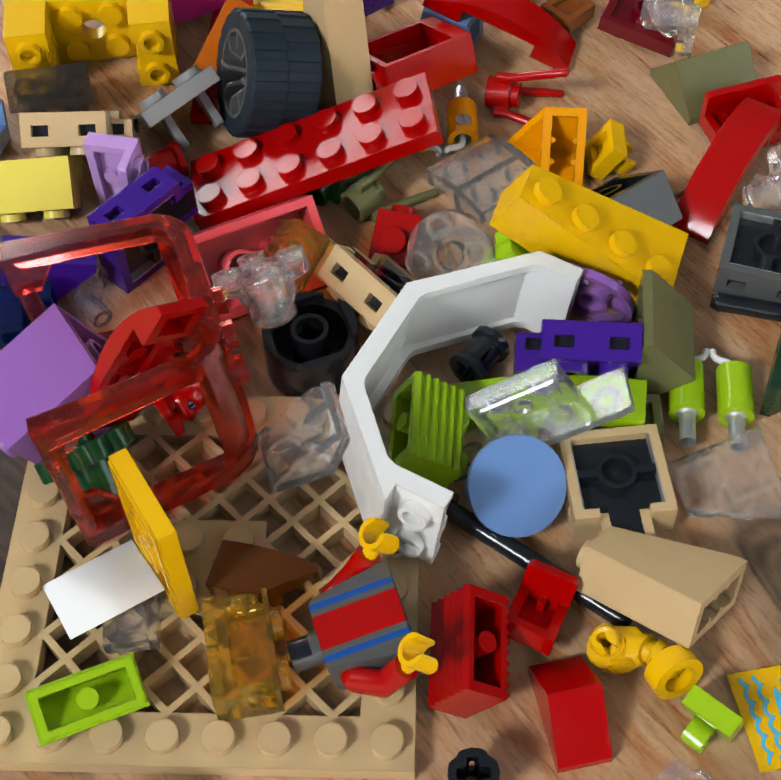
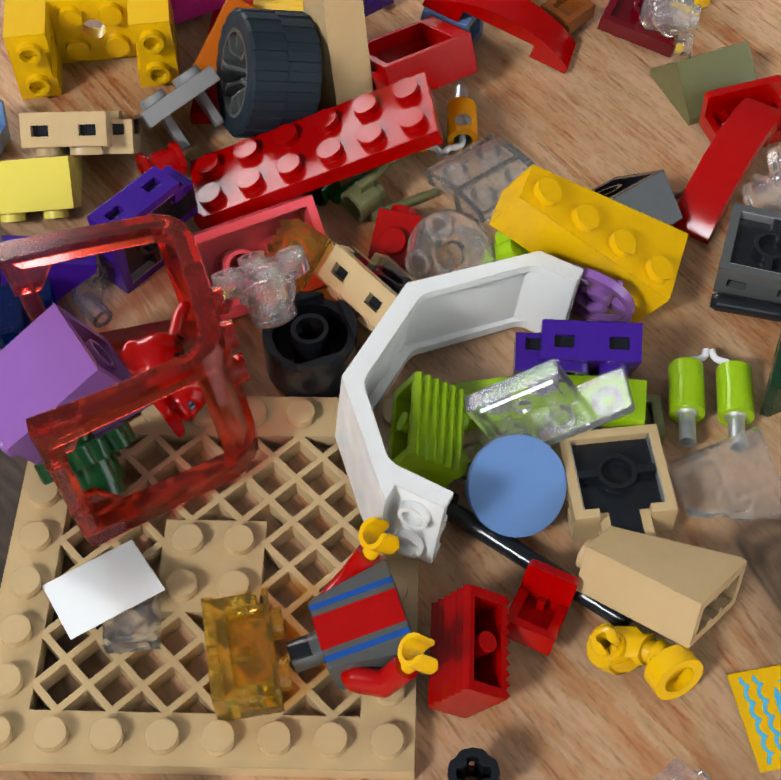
clear smoke bracket [3,62,98,114] -> none
lime slope [23,652,150,747] -> none
lavender bracket [83,132,149,205] -> none
red slope [87,297,208,431] -> none
yellow tile [107,448,199,619] -> none
reddish brown slope [205,540,323,609] -> none
clear slope [258,381,351,492] -> none
black bush [449,326,510,382] -> none
red plant [484,68,569,125] -> none
light orange slope [499,107,588,186] -> none
red slope [528,656,613,773] -> none
yellow tile [585,118,636,181] -> none
olive slope [629,269,695,395] -> none
lime tile [680,684,744,754] -> none

